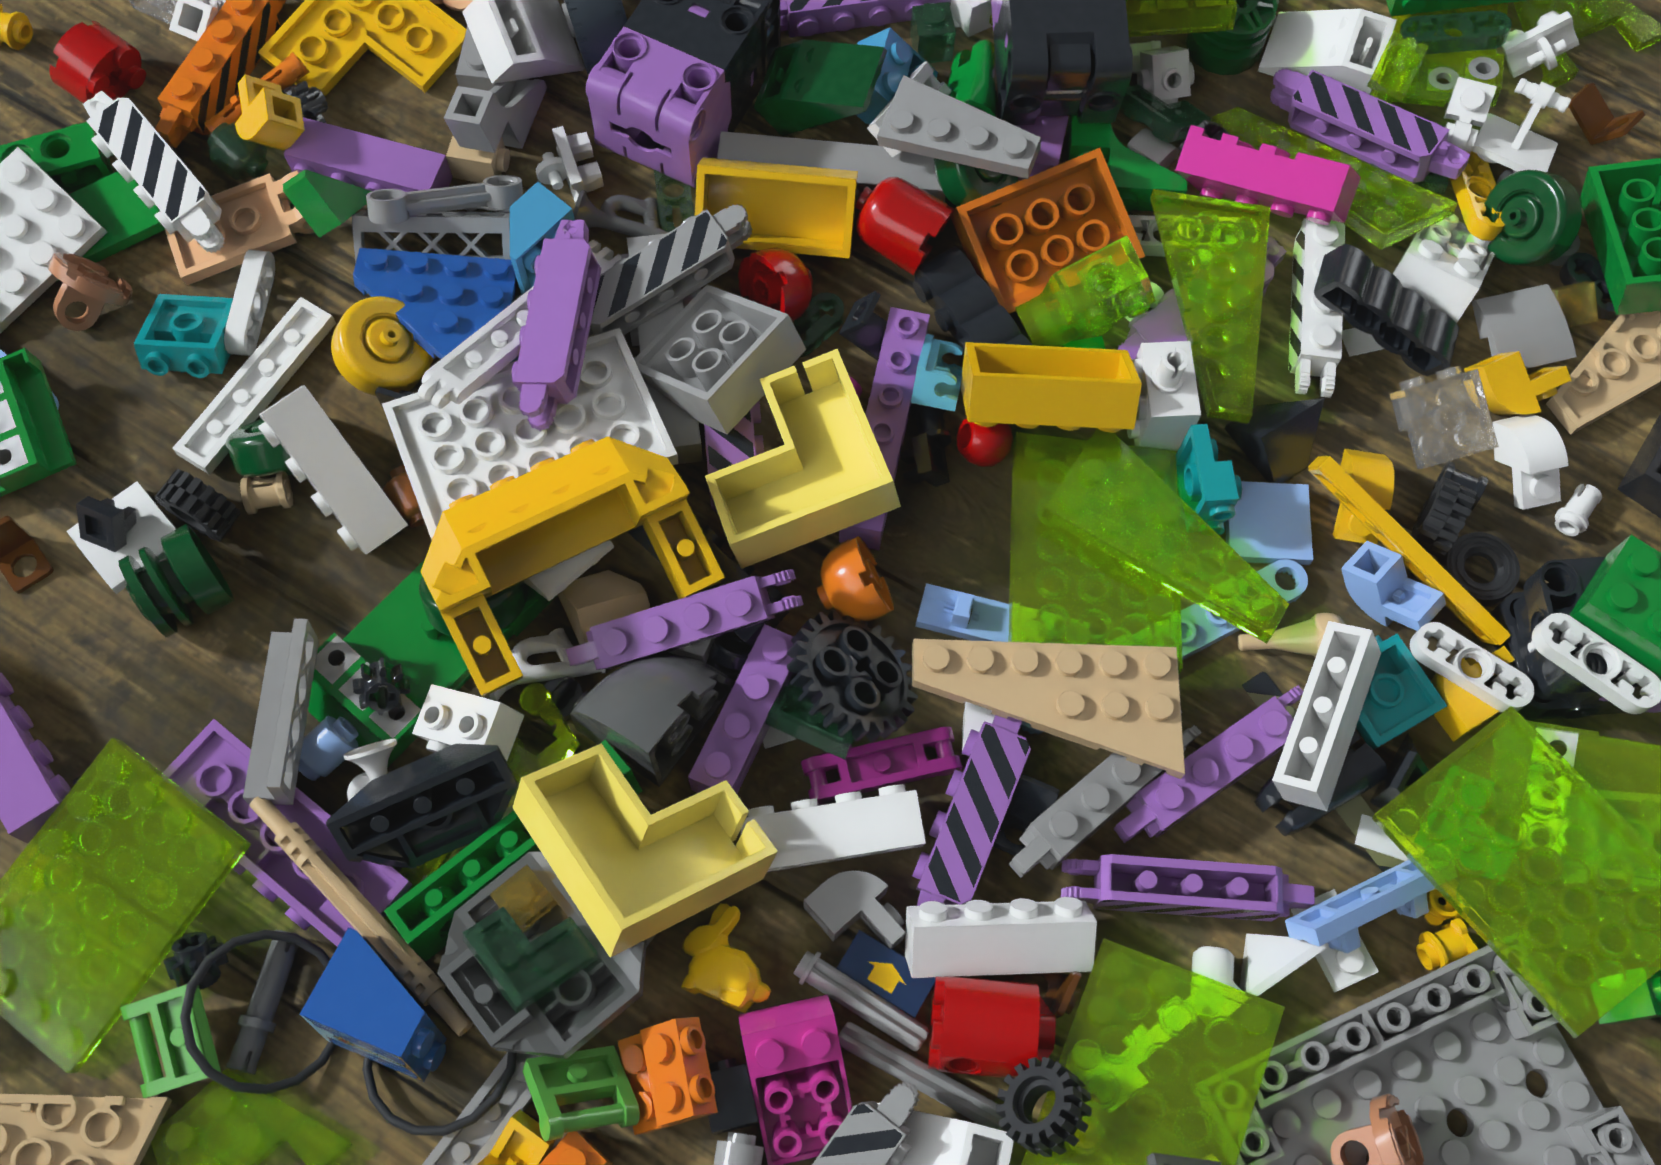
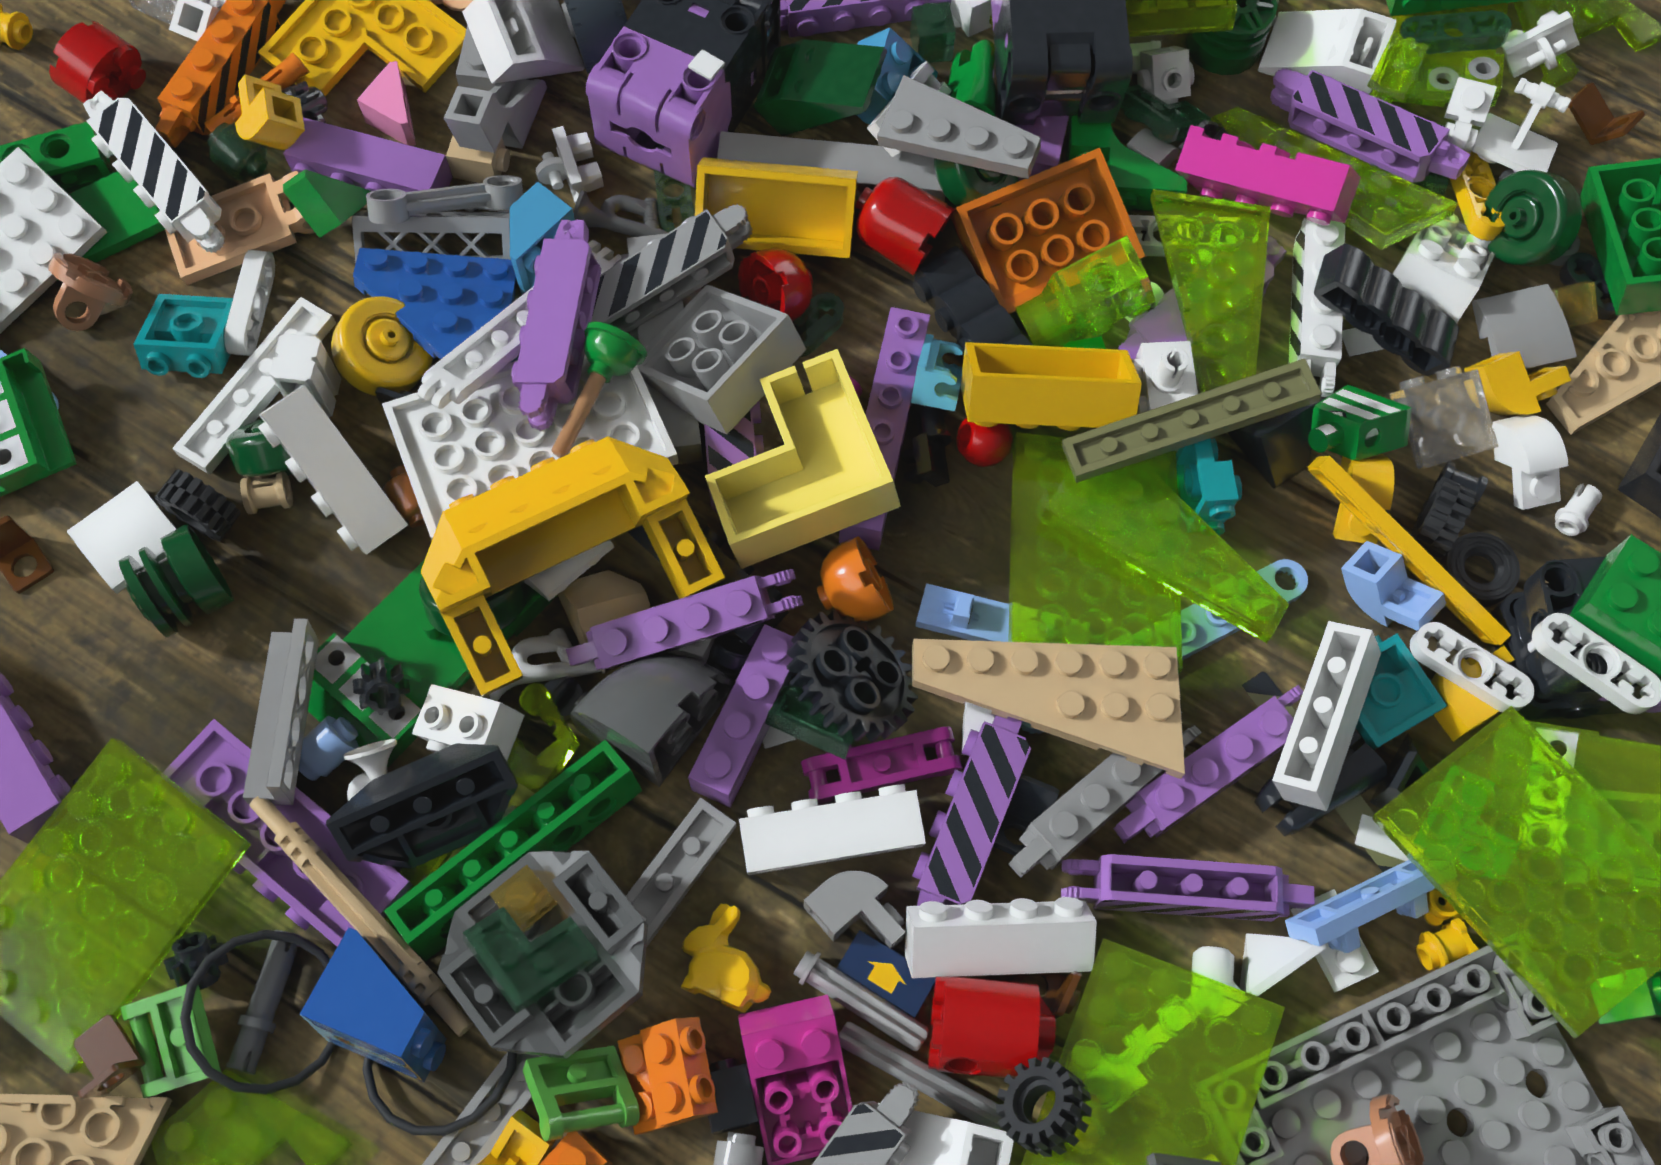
black tile [76,496,137,552] -> none
light yellow piece [512,743,778,958] -> none
black bracket [839,291,887,361] -> none
light blue tile [1225,481,1313,565] -> none
tan piece [1238,613,1345,658] -> none
none -> reddish brown bracket [73,1014,145,1099]
none -> white brick [269,332,341,417]
none -> bright pink slope [357,61,416,146]
none -> green piece [551,321,648,458]
none -> white window [688,49,725,81]
none -> olive plate [1062,358,1322,483]
none -> green torso [1308,385,1412,460]

